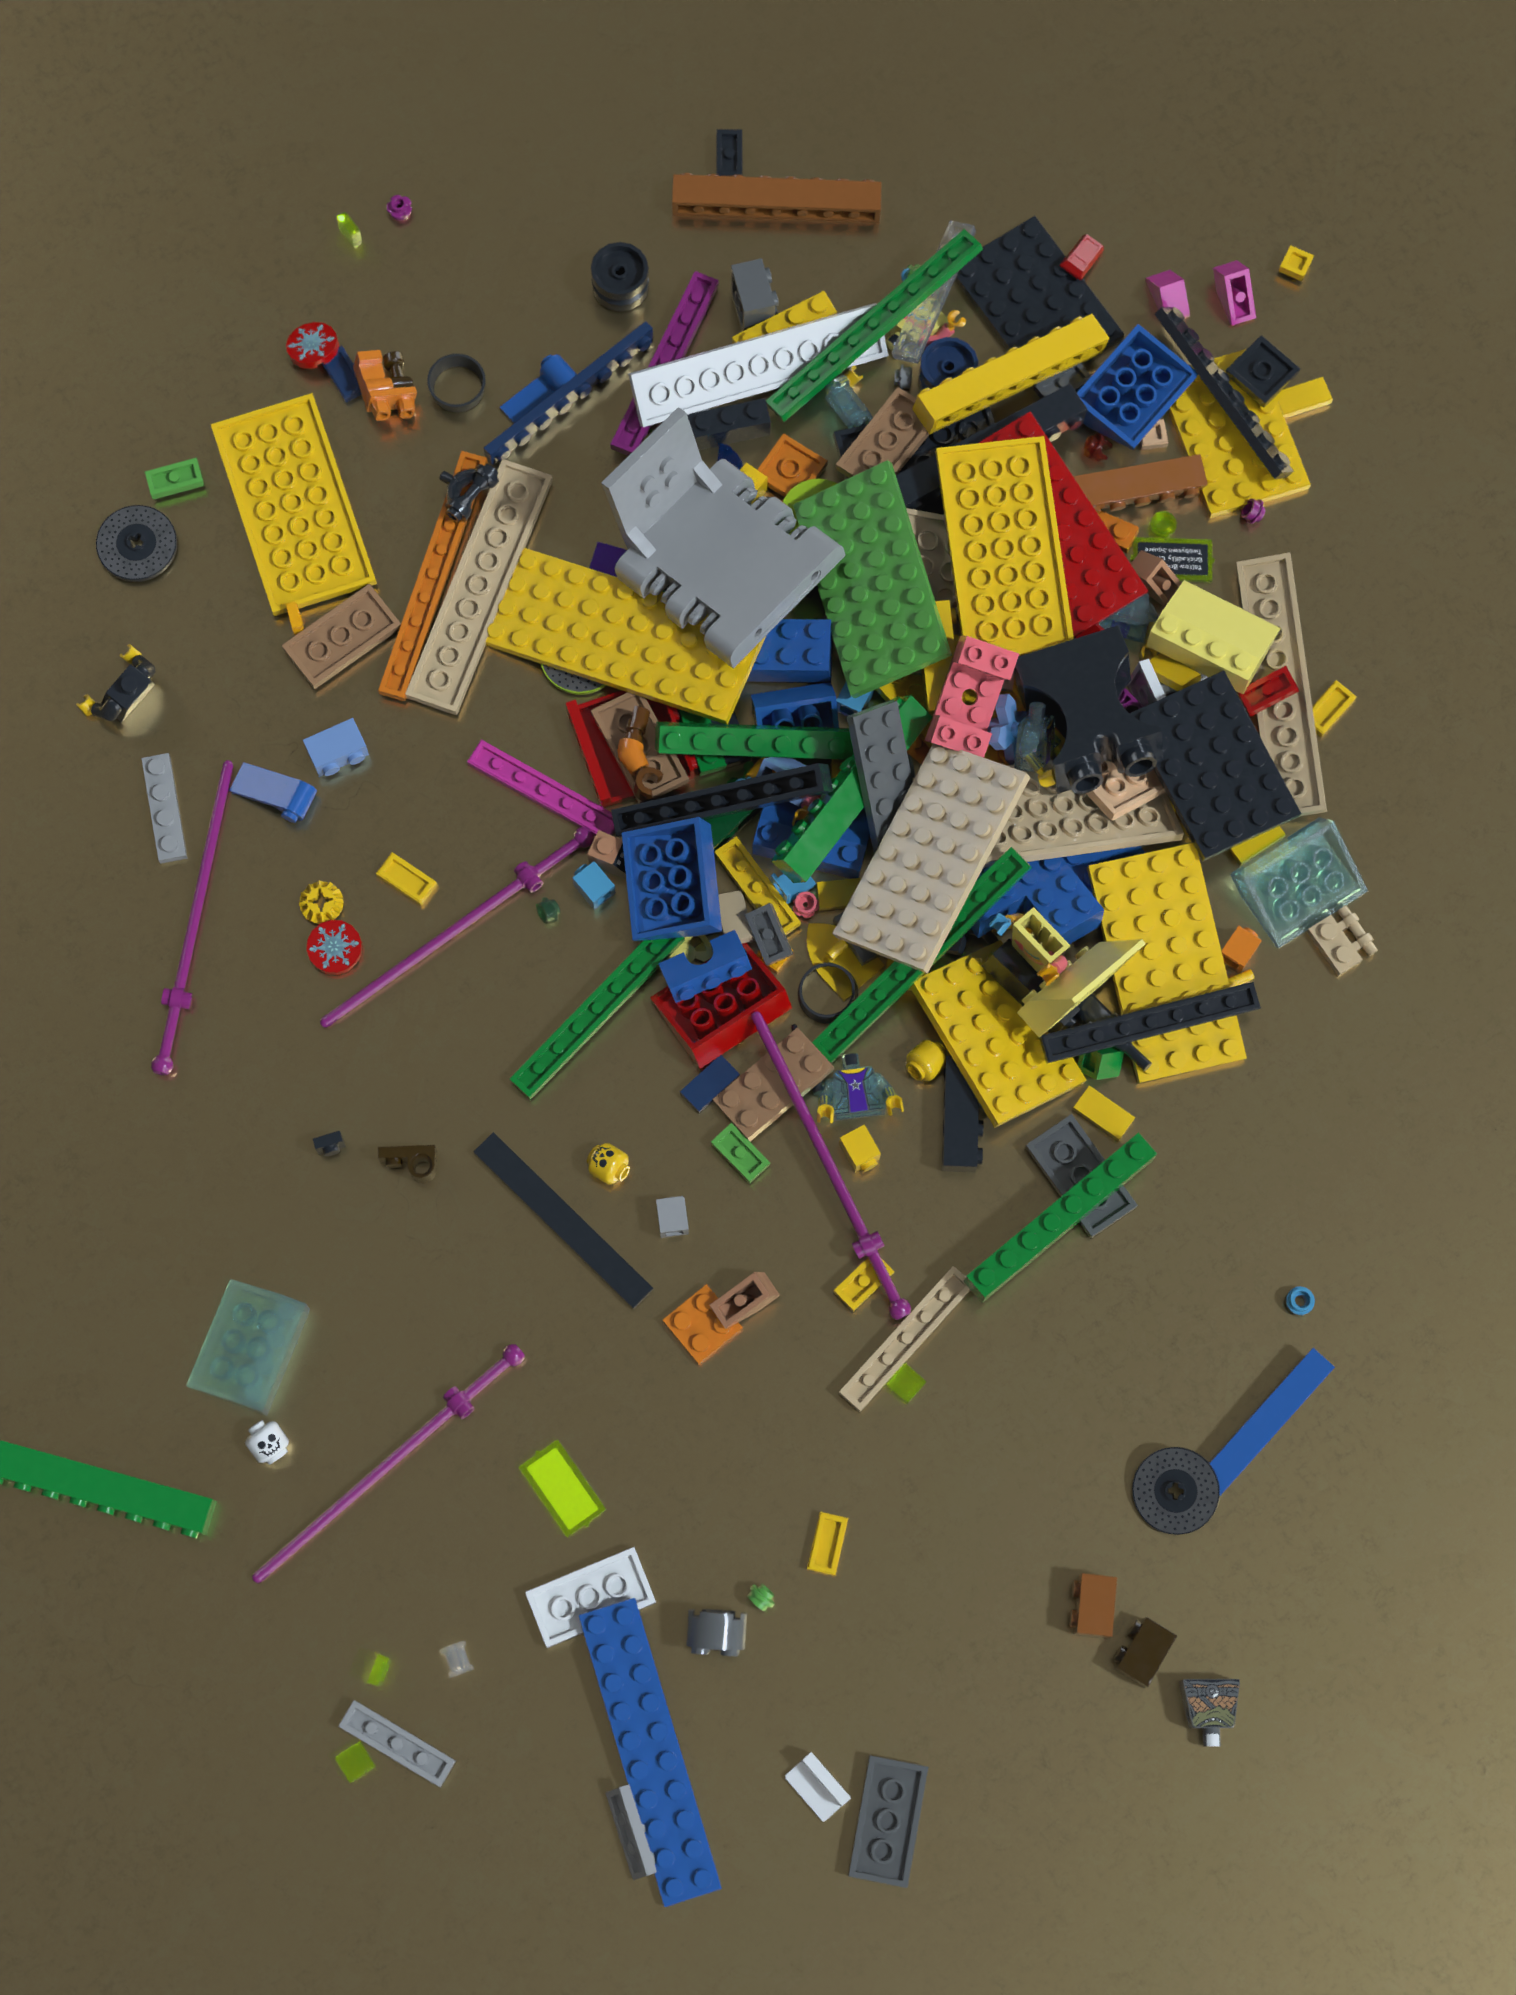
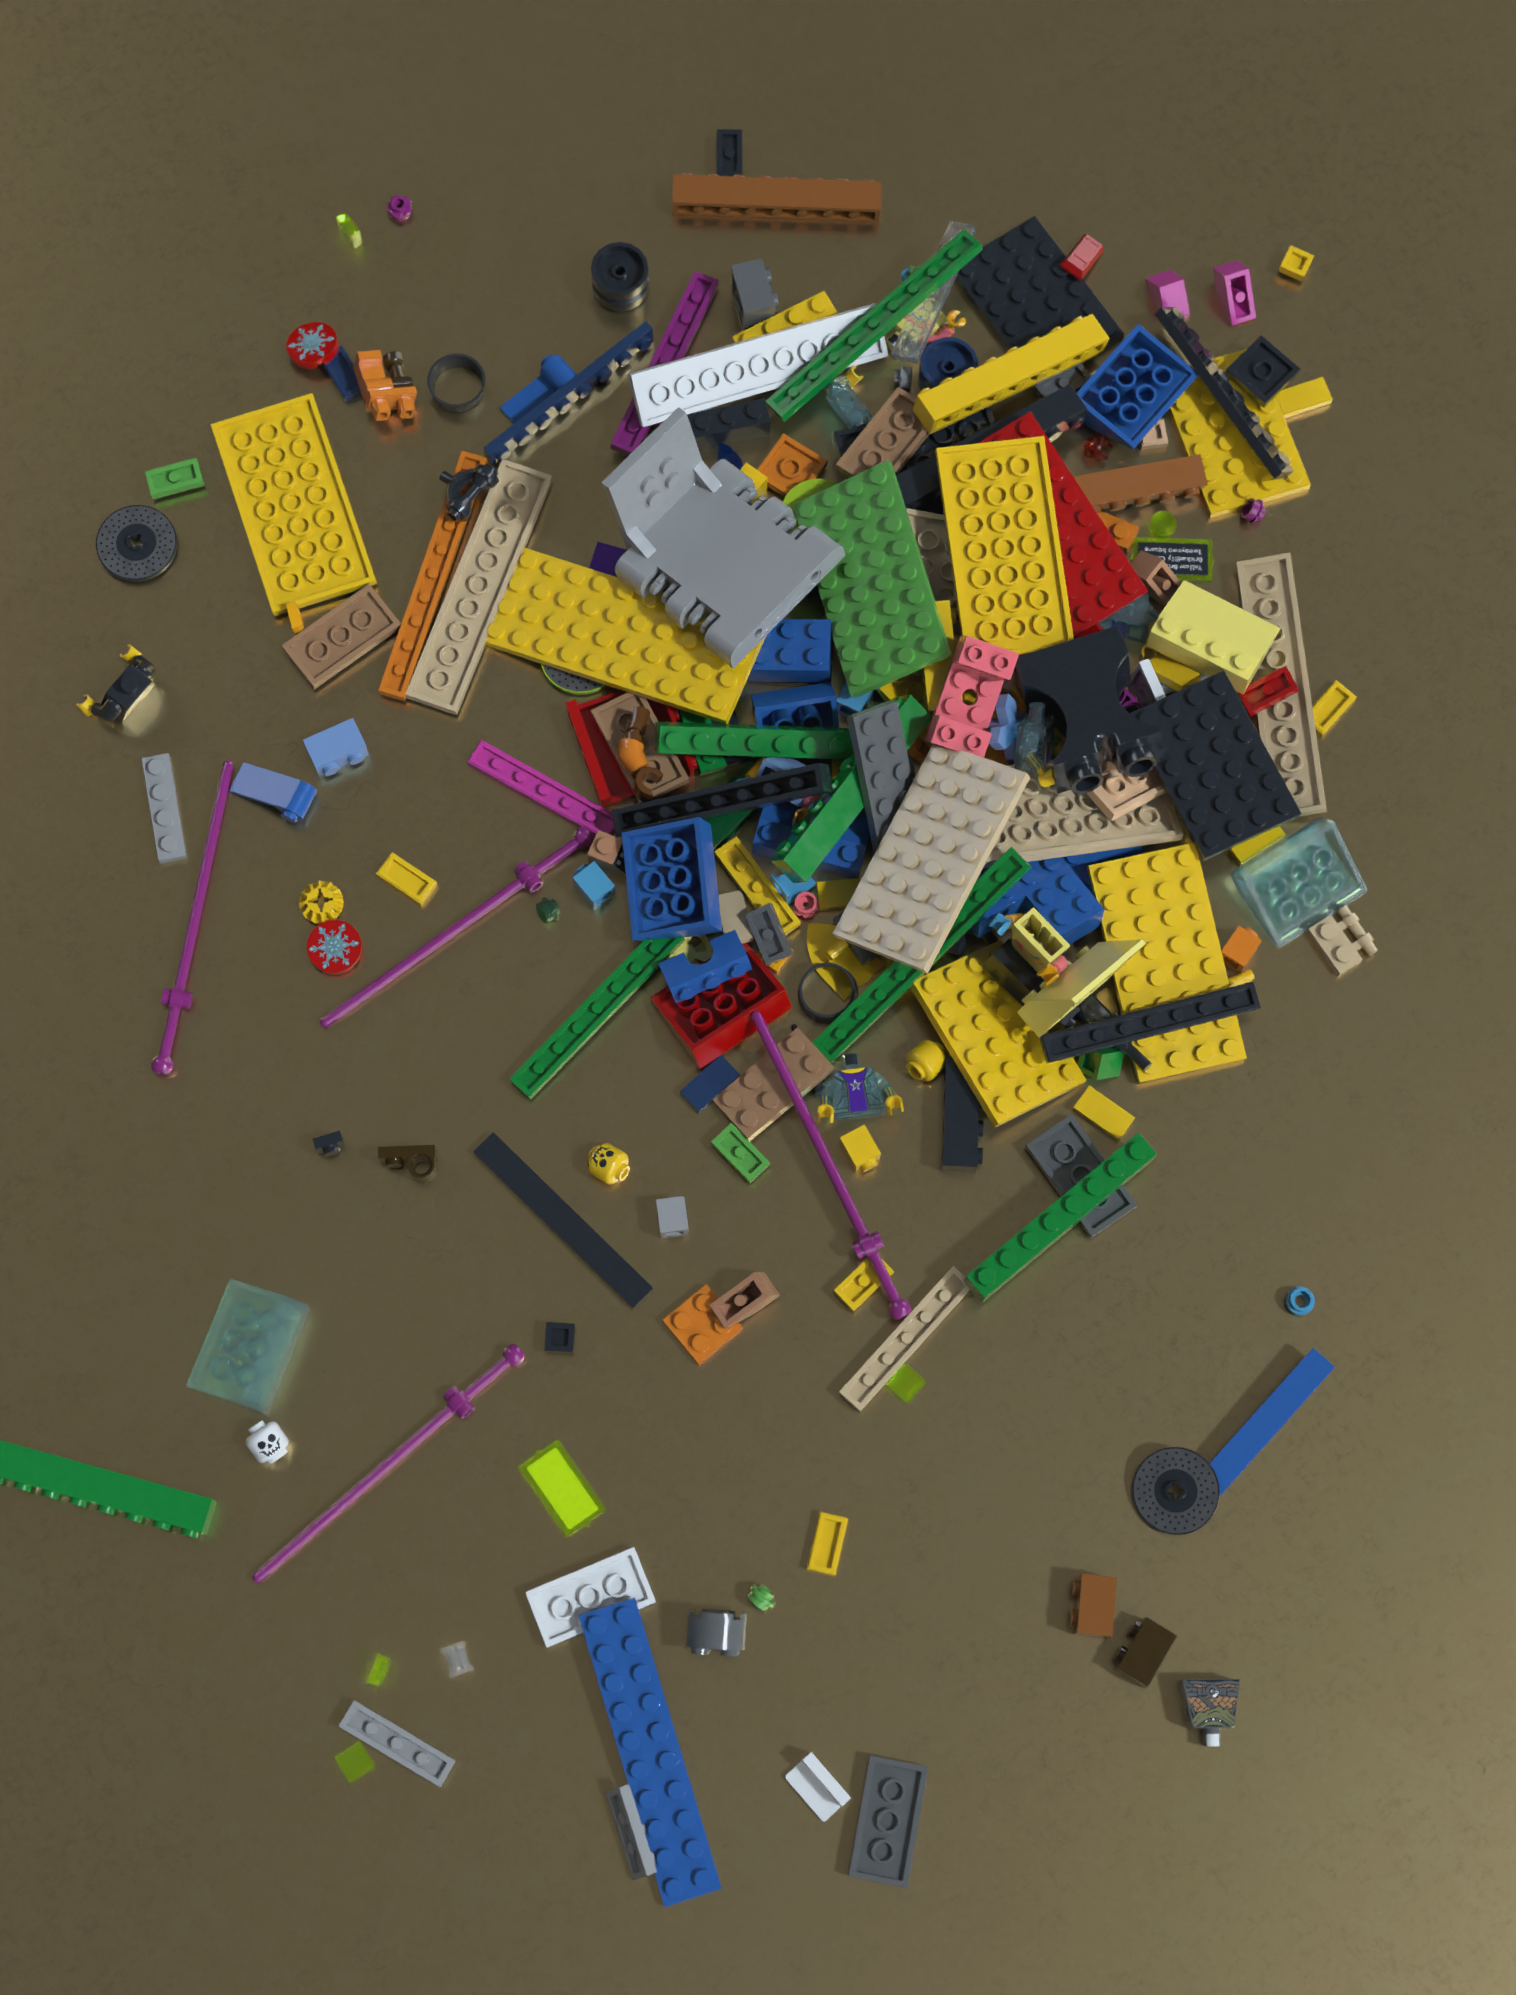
none -> black plate [544,1322,575,1354]

